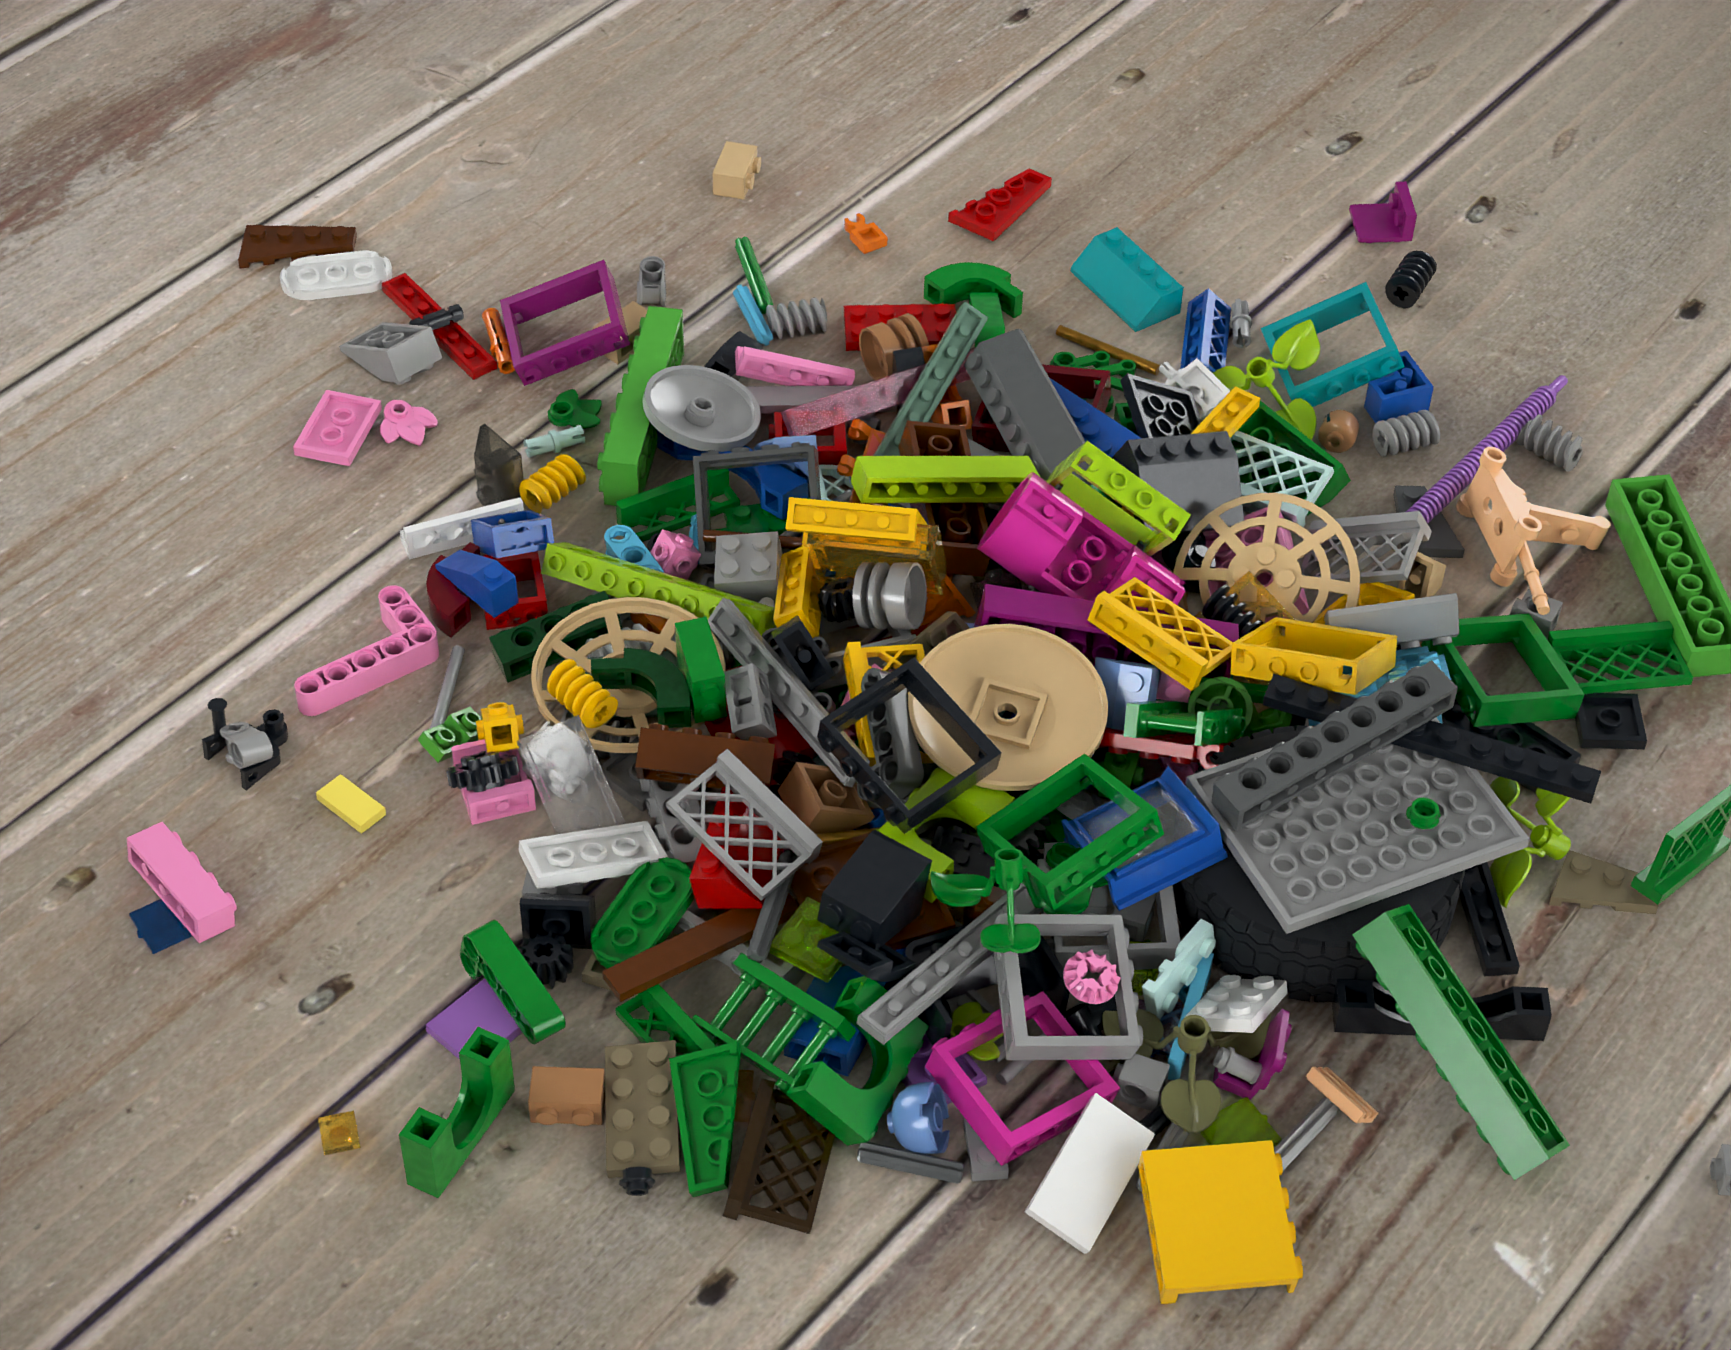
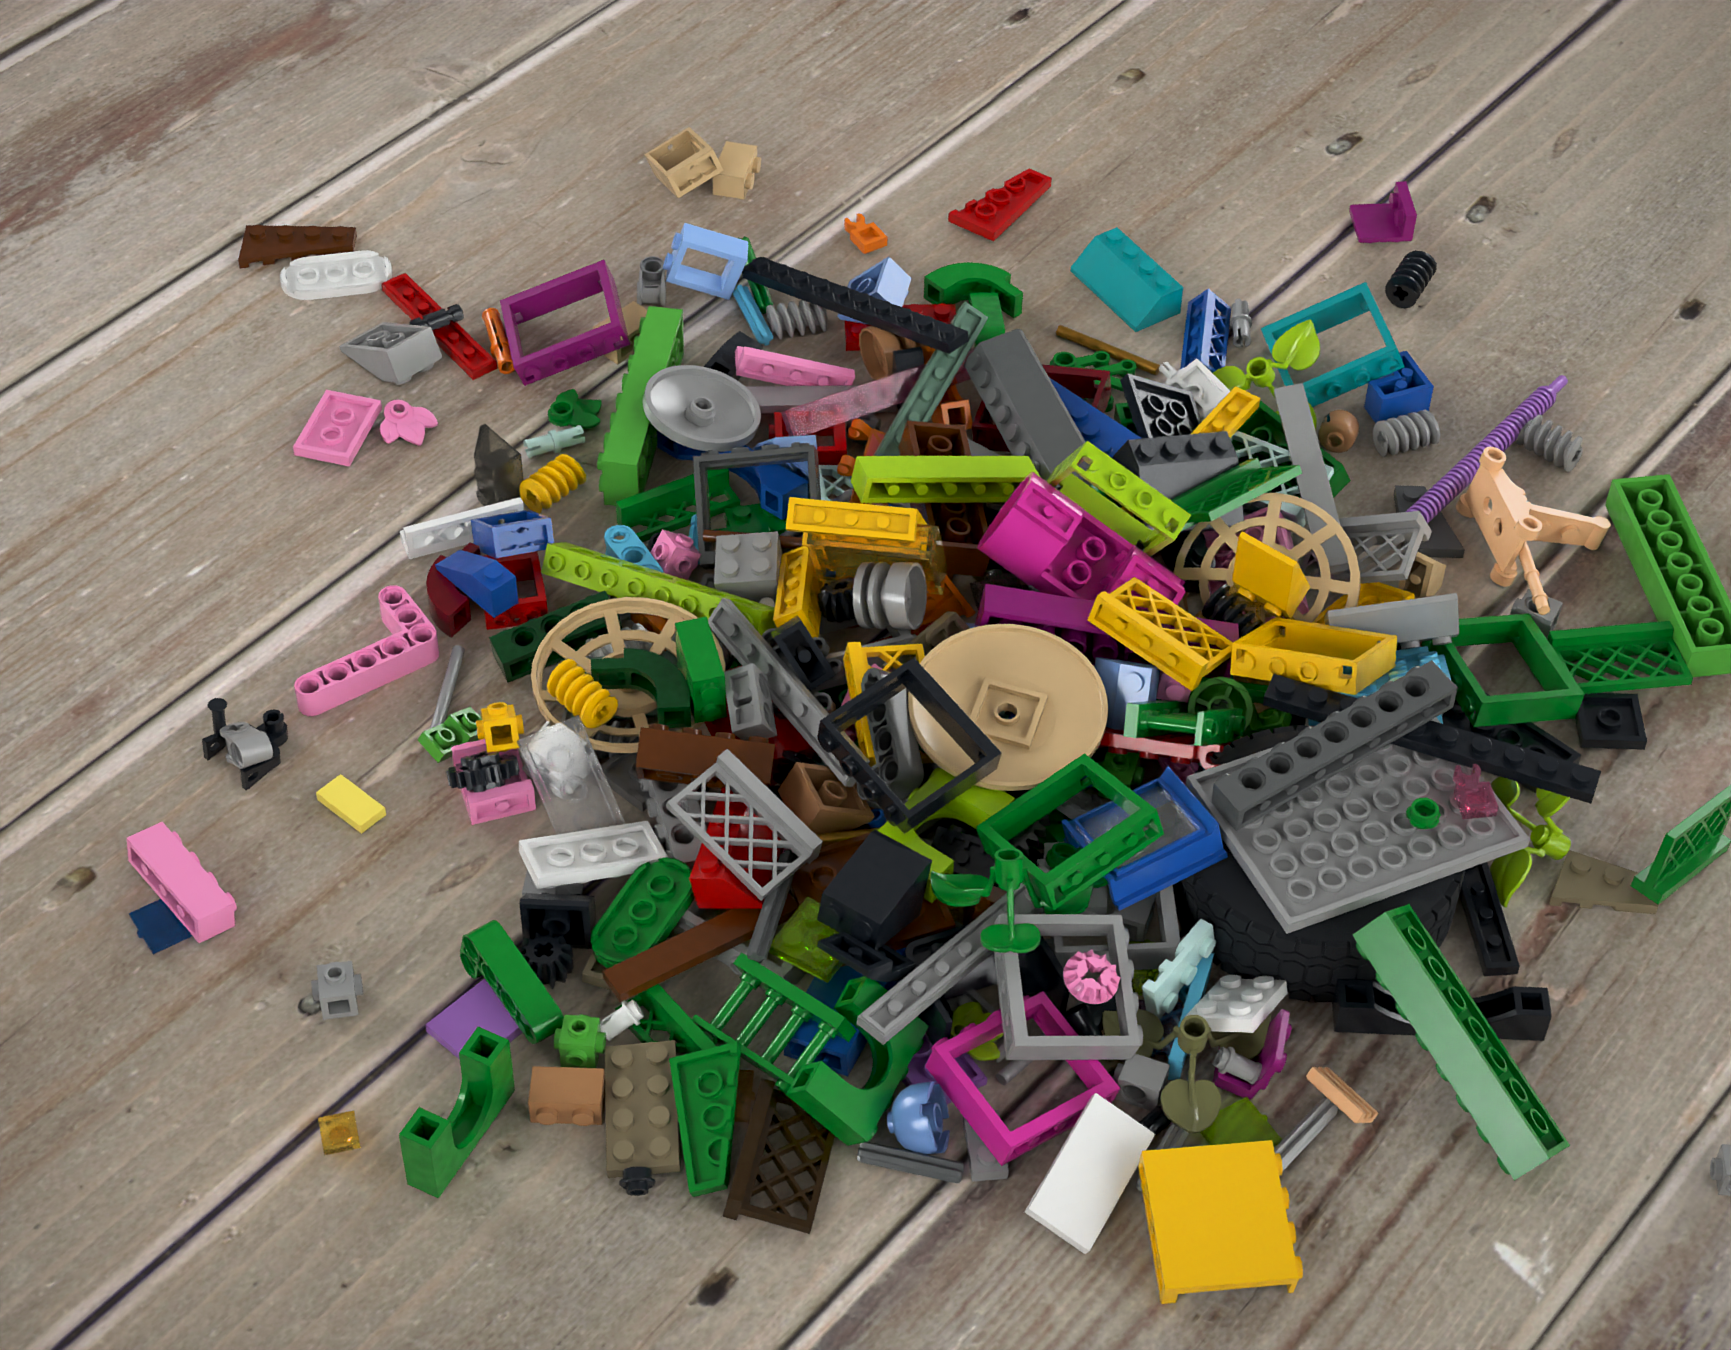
none -> light grey brick [311,961,363,1020]
none -> bright green brick [554,1014,606,1068]
none -> white pin [600,999,644,1041]
none -> tan window [644,127,724,198]
none -> light blue window [663,223,748,300]
none -> black plate [742,257,969,354]
none -> slope [837,256,912,324]
none -> green fence [1171,458,1302,532]
none -> yellow slope [1232,531,1310,619]
none -> light grey tile [1274,383,1349,575]
none -> clear pink plate [1453,764,1499,819]

